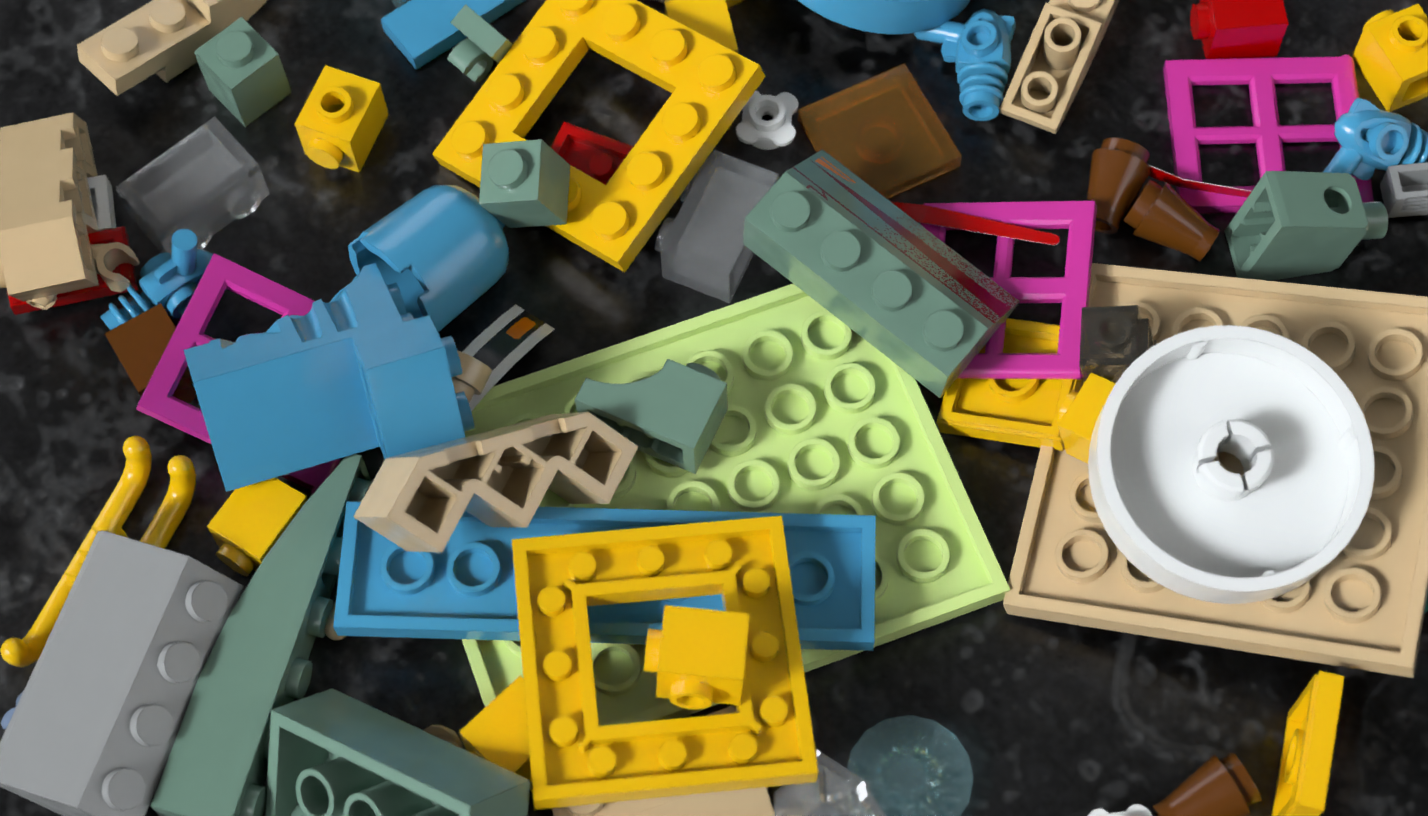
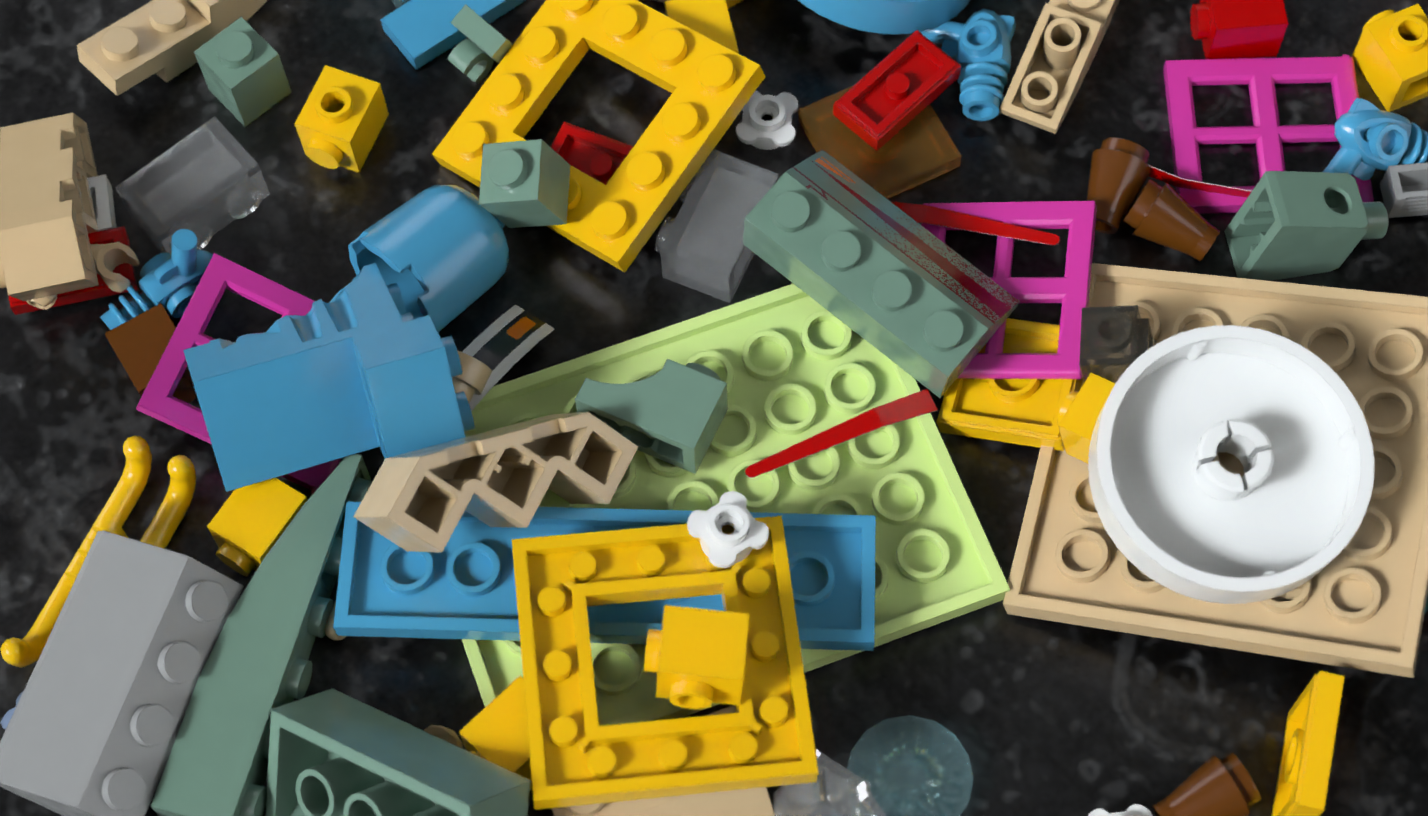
none -> white plate [687,491,769,568]
none -> red sticker [745,389,938,478]
none -> red plate [833,30,961,151]

